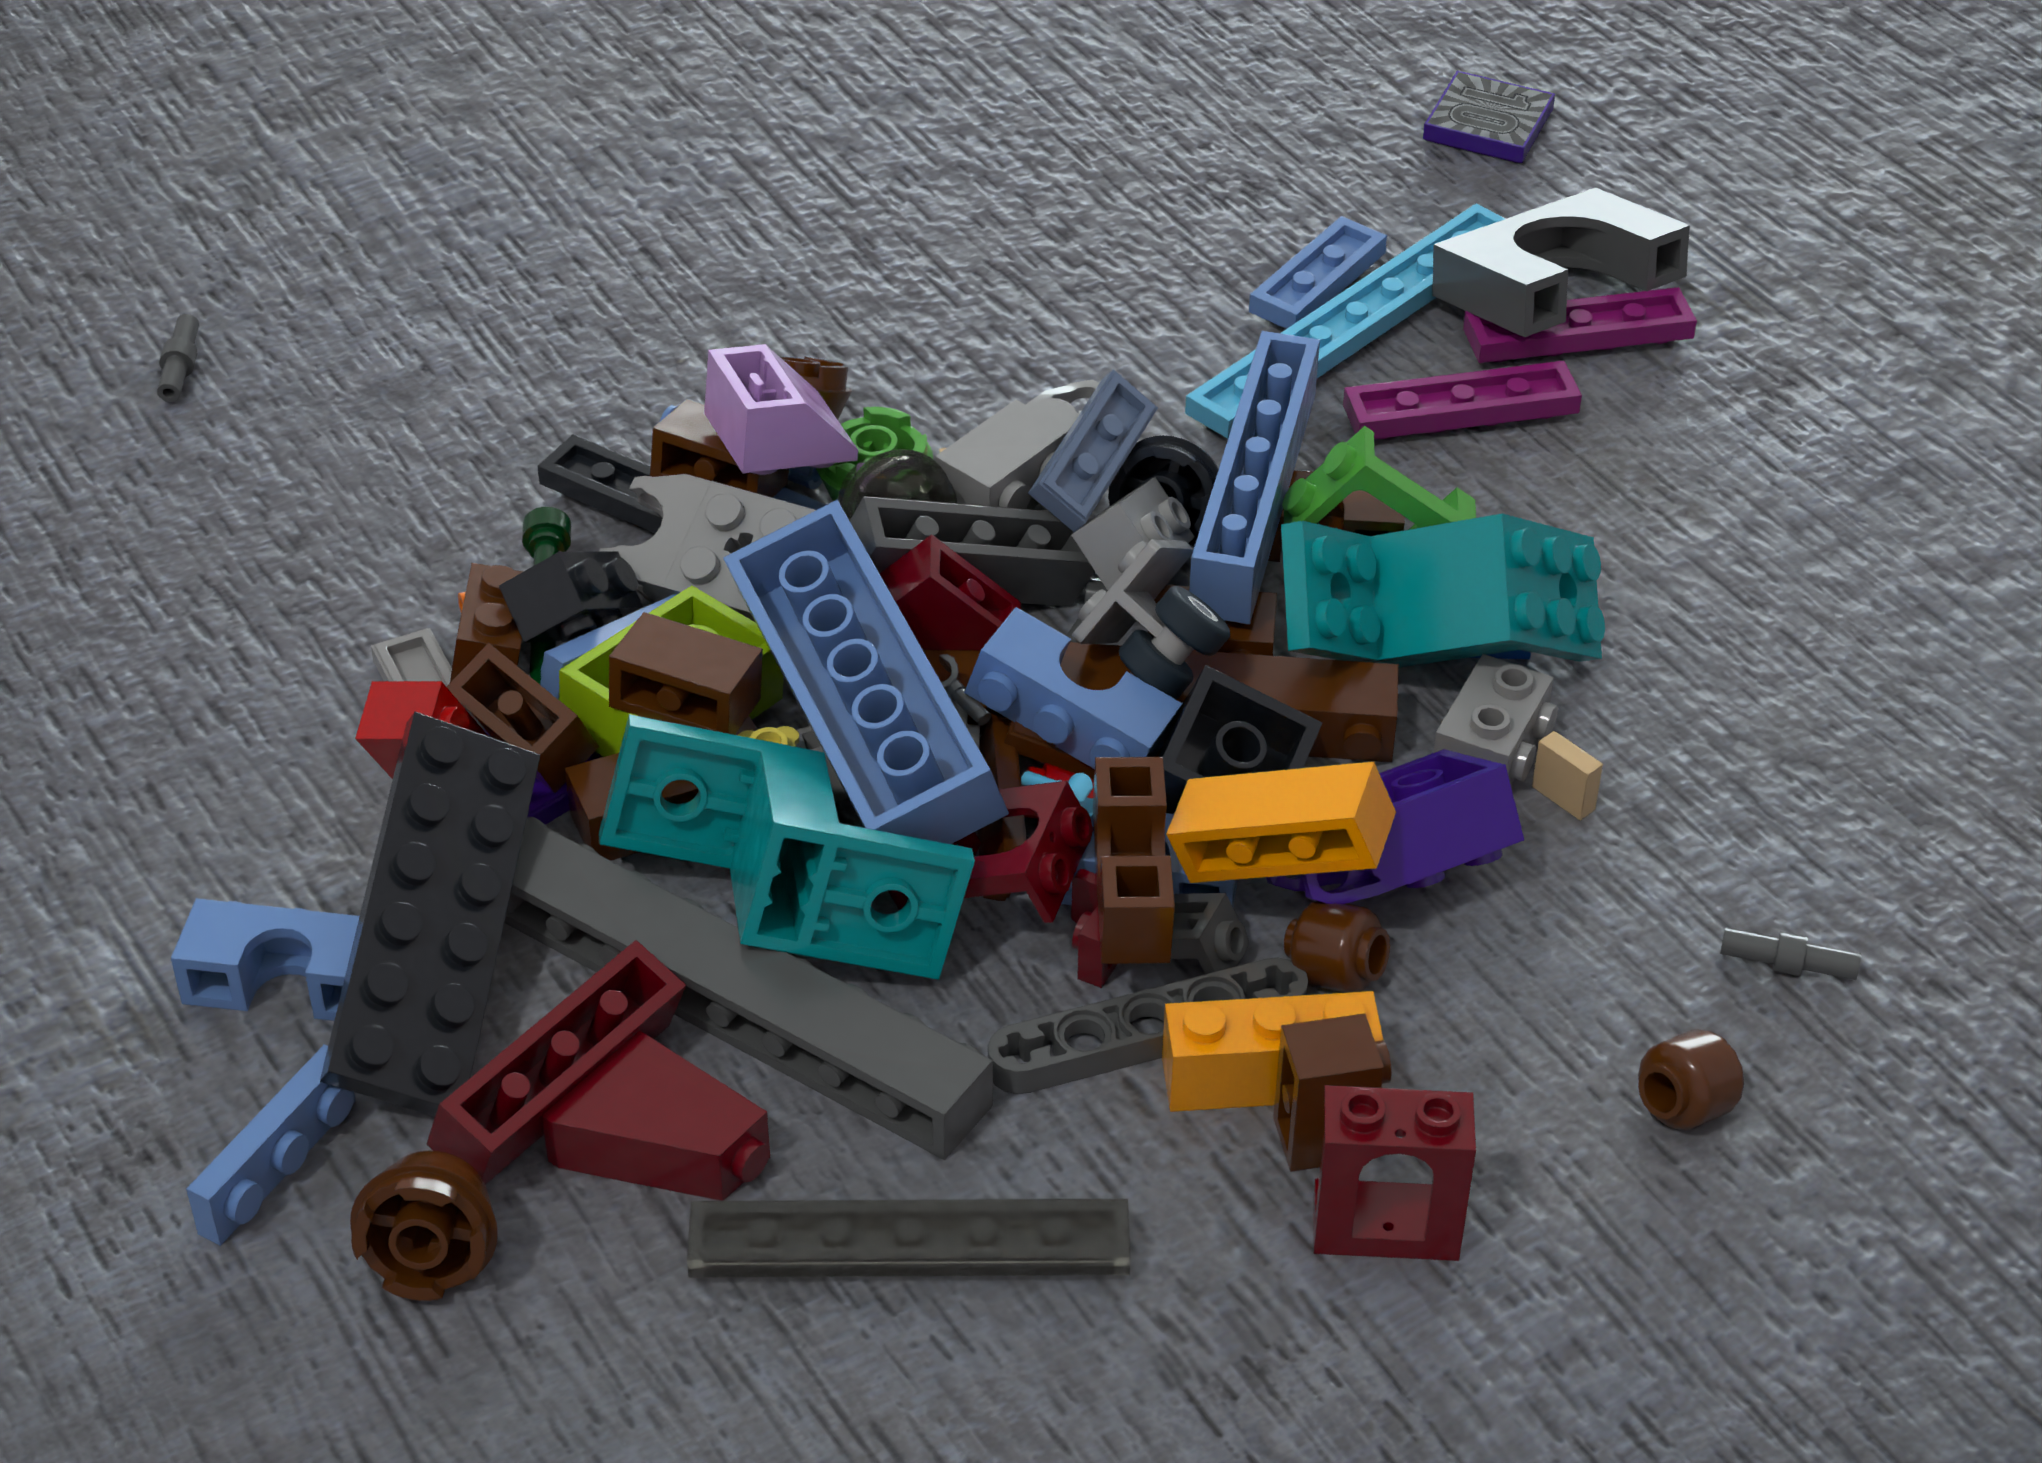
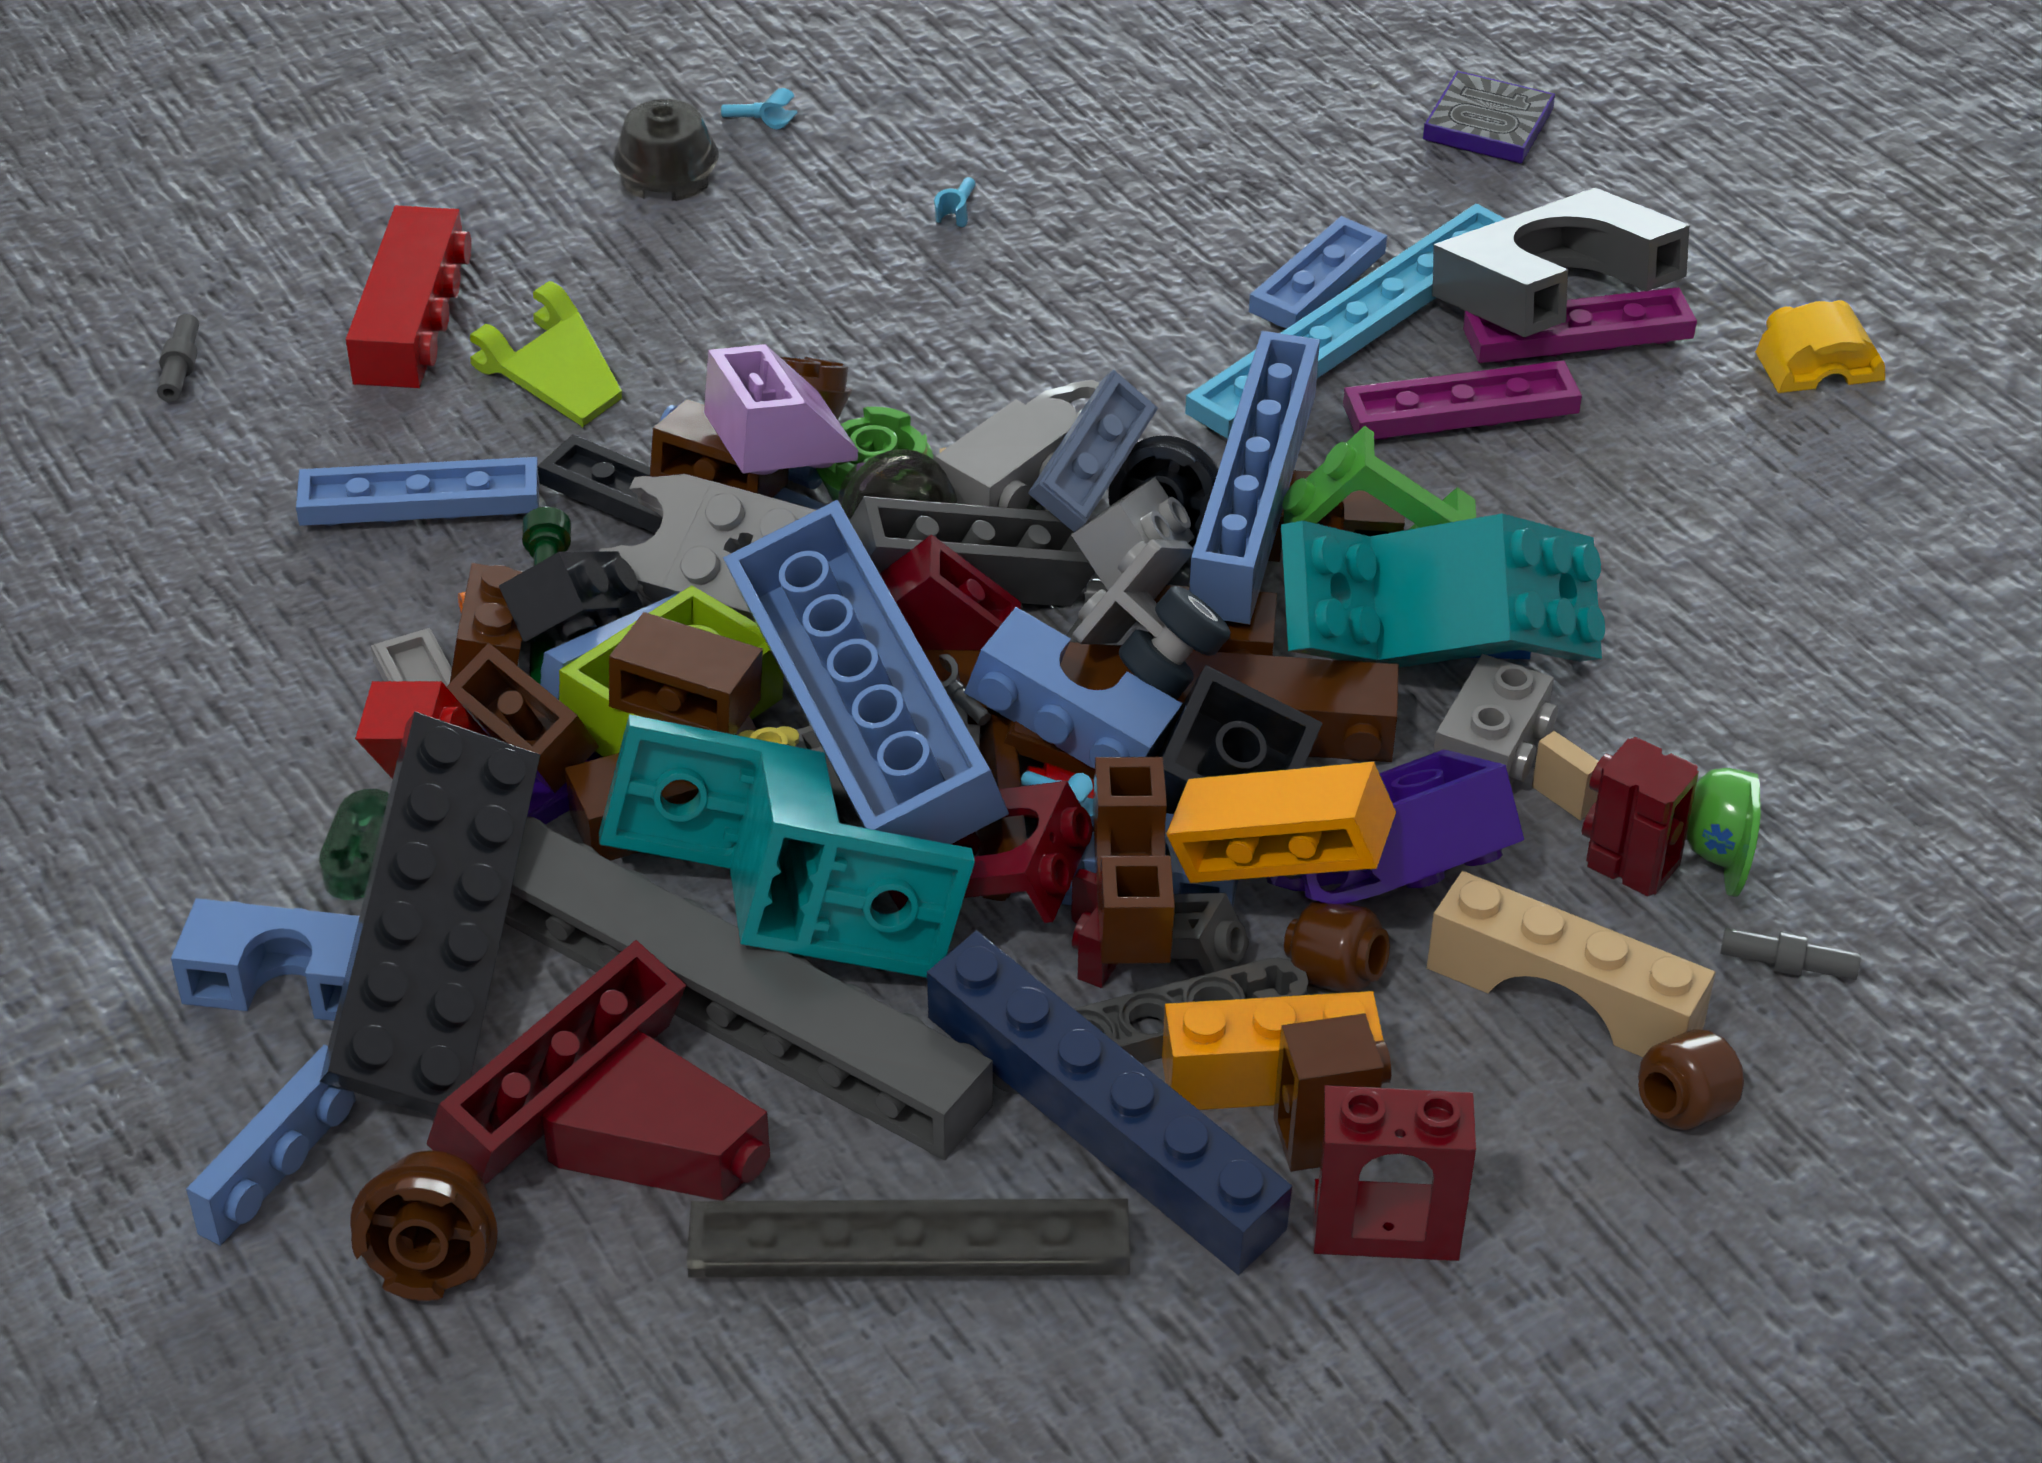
none -> medium blue plate [296,457,539,526]
none -> clear green beam [319,789,389,900]
none -> red brick [346,205,471,388]
none -> lime flag [470,281,622,427]
none -> clear smoke cone [613,99,719,201]
none -> medium azure hand [721,88,798,130]
none -> dark blue brick [927,930,1293,1276]
none -> medium azure hand [934,177,976,227]
none -> tan arch [1427,871,1716,1057]
none -> dark red brick [1581,737,1699,896]
none -> bright green cap [1686,768,1761,897]
none -> yellow cylinder [1755,300,1885,393]

